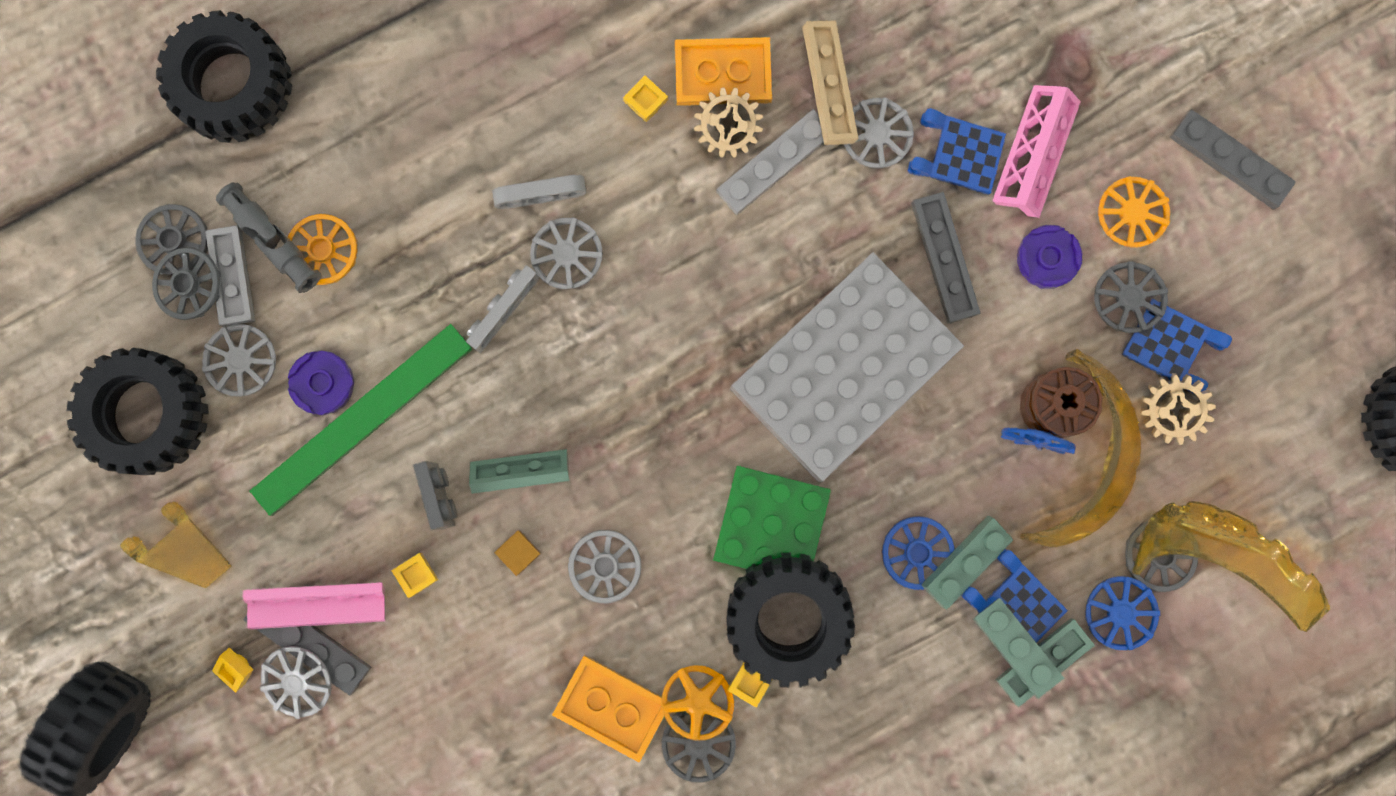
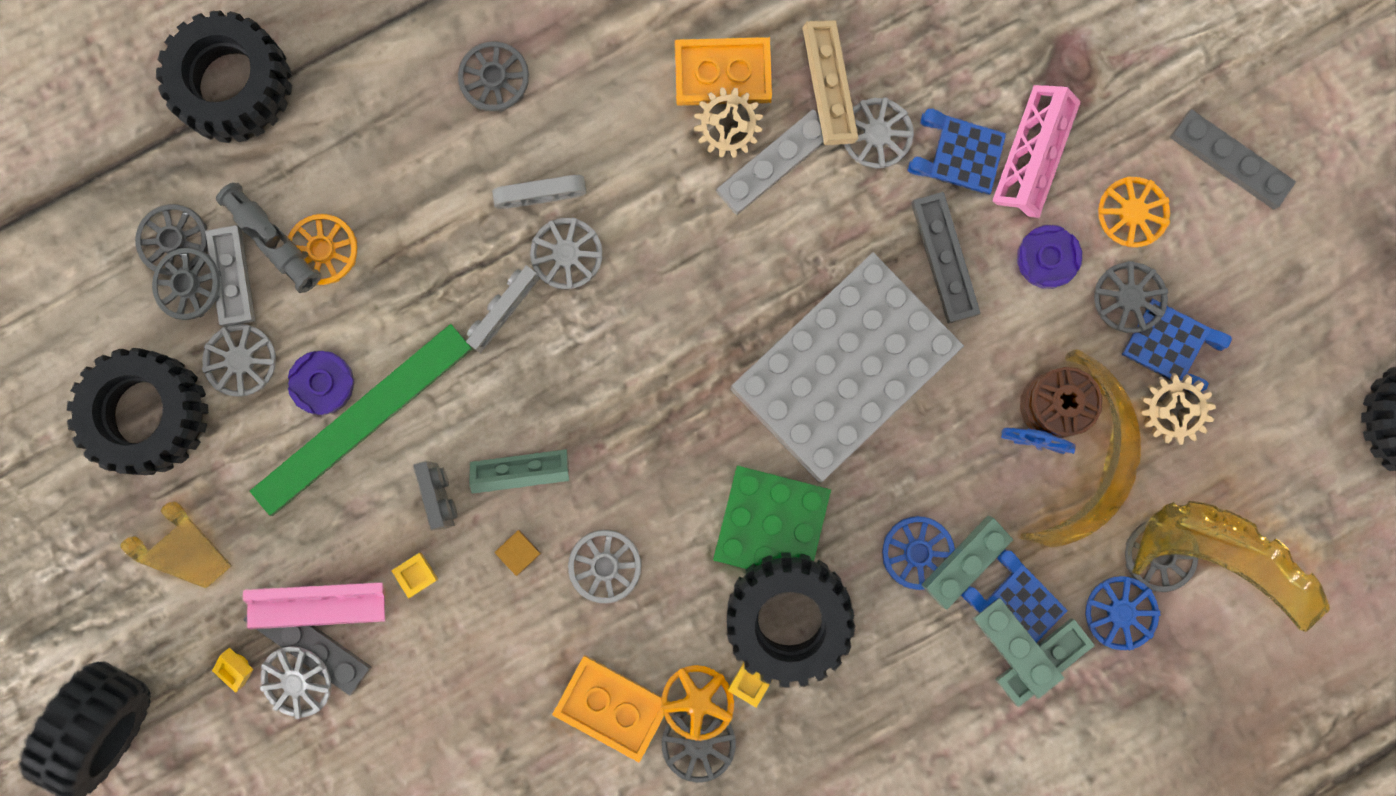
yellow plate [623,75,668,123] -> none
none -> dark grey wheel [458,41,529,112]

